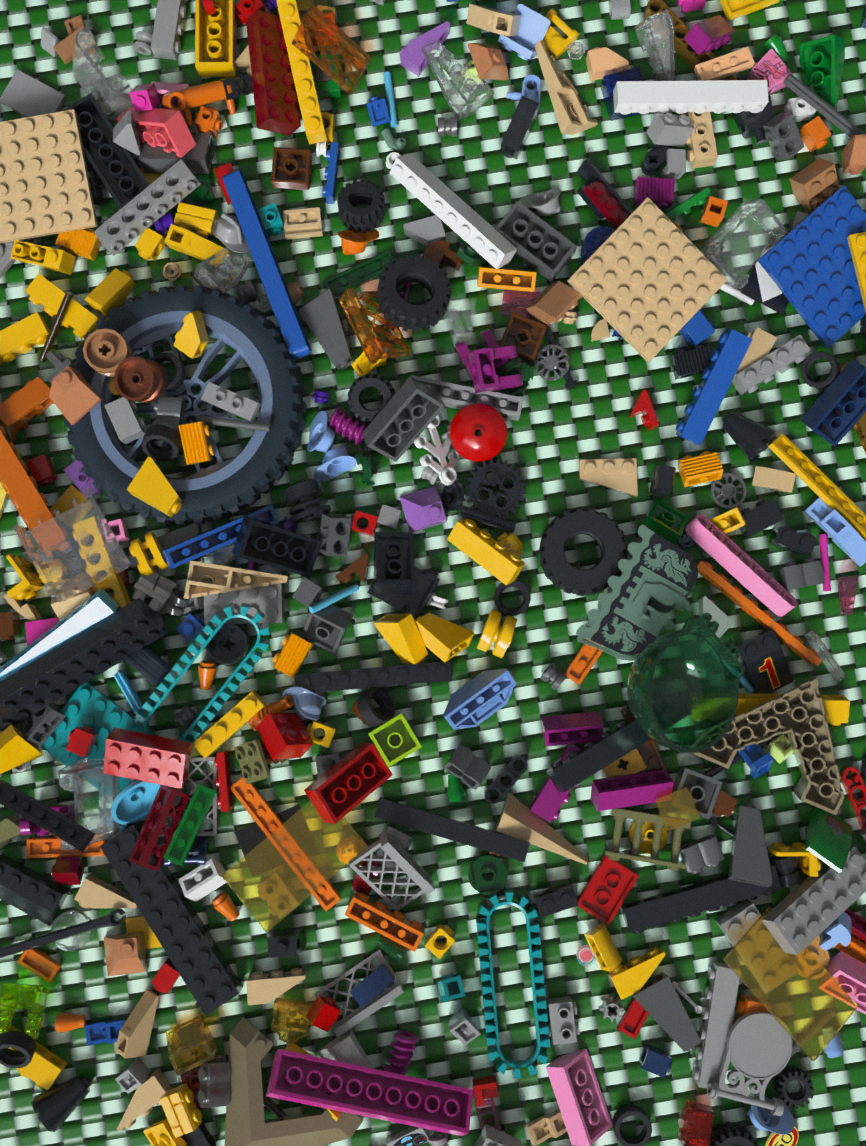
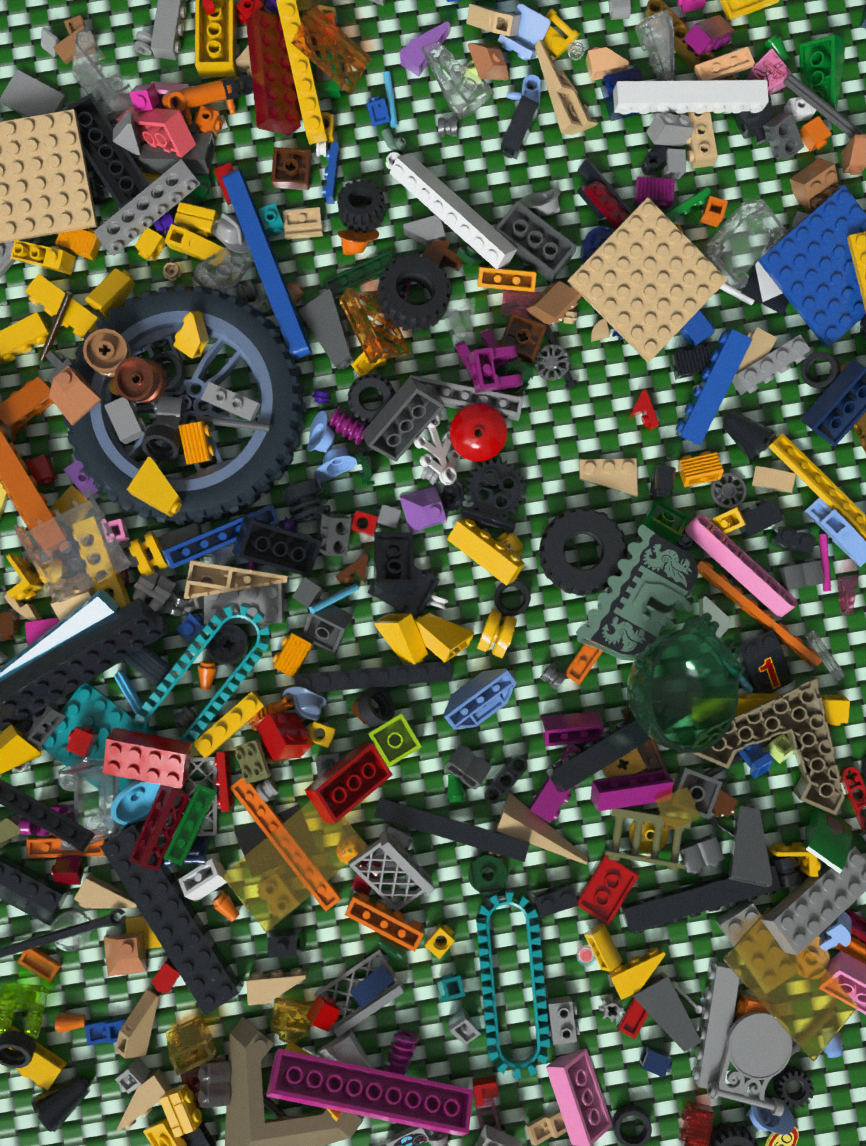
none -> light grey wheel [255,777,279,802]

